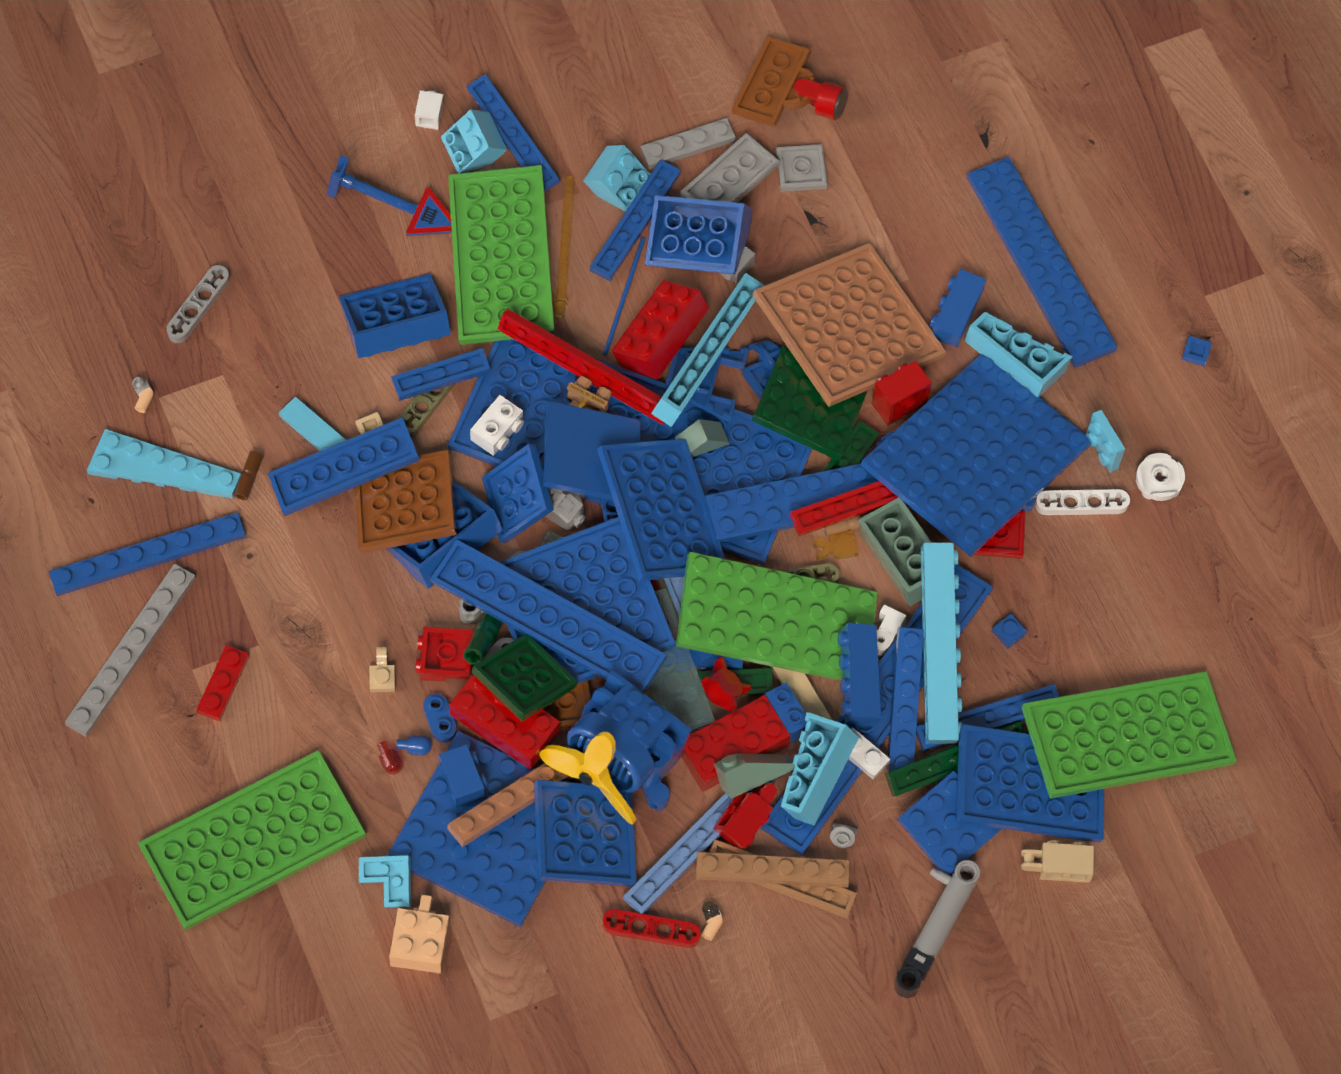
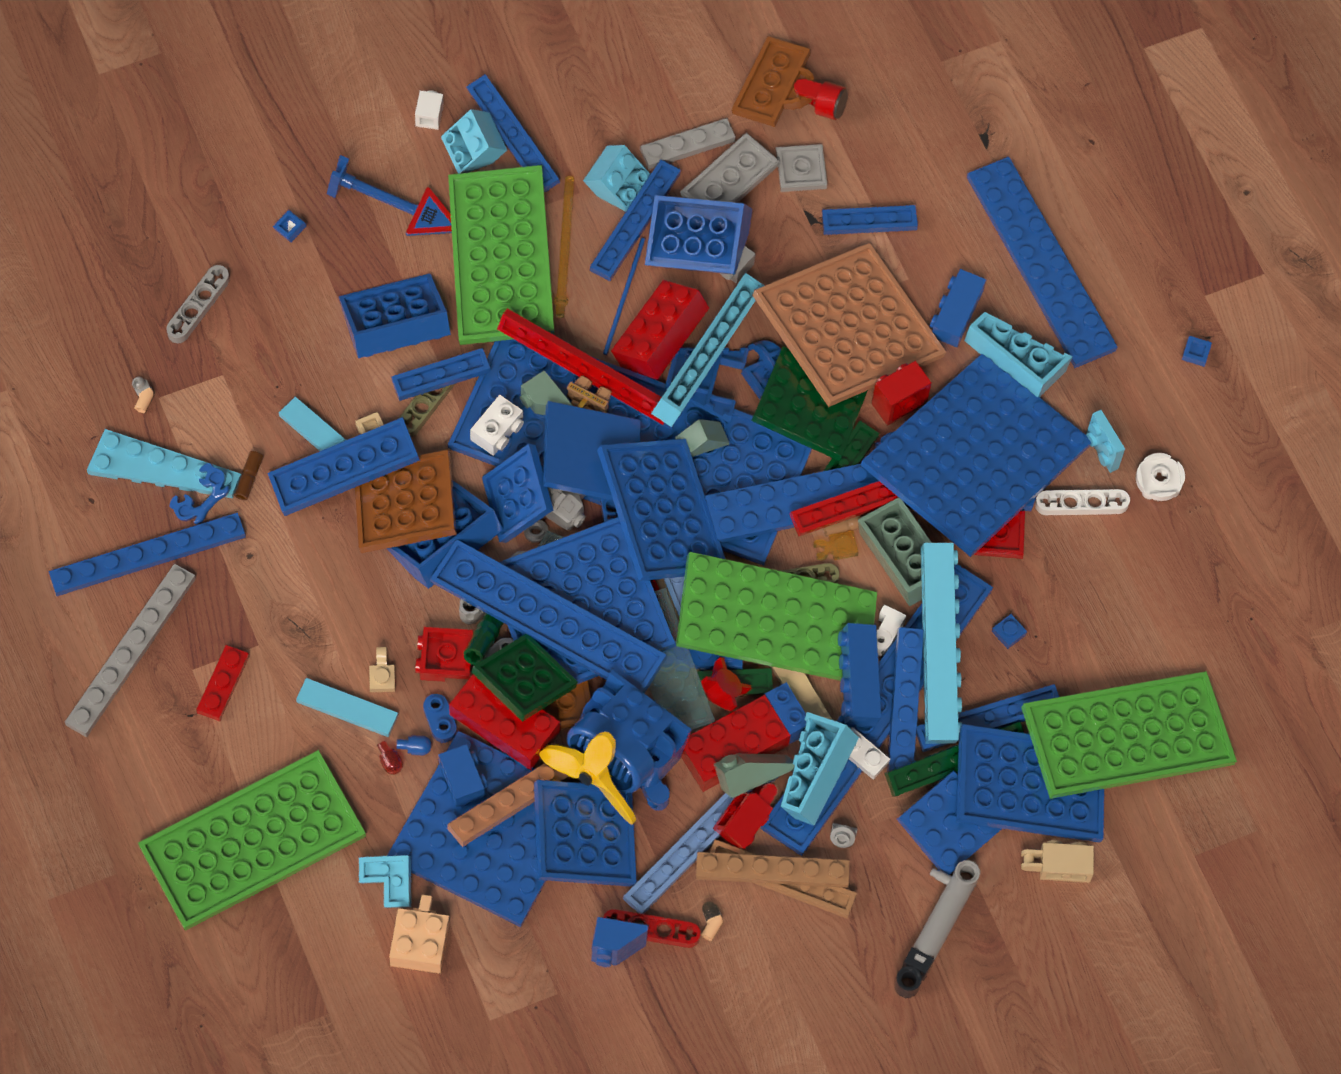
none -> blue helmet [169,463,230,525]
none -> blue tile [273,210,307,243]
none -> medium azure tile [296,678,398,738]
none -> sand green slope [520,371,573,415]
none -> flat silver plate [524,520,548,543]
none -> blue slope [591,917,648,967]
none -> blue plate [821,205,918,235]

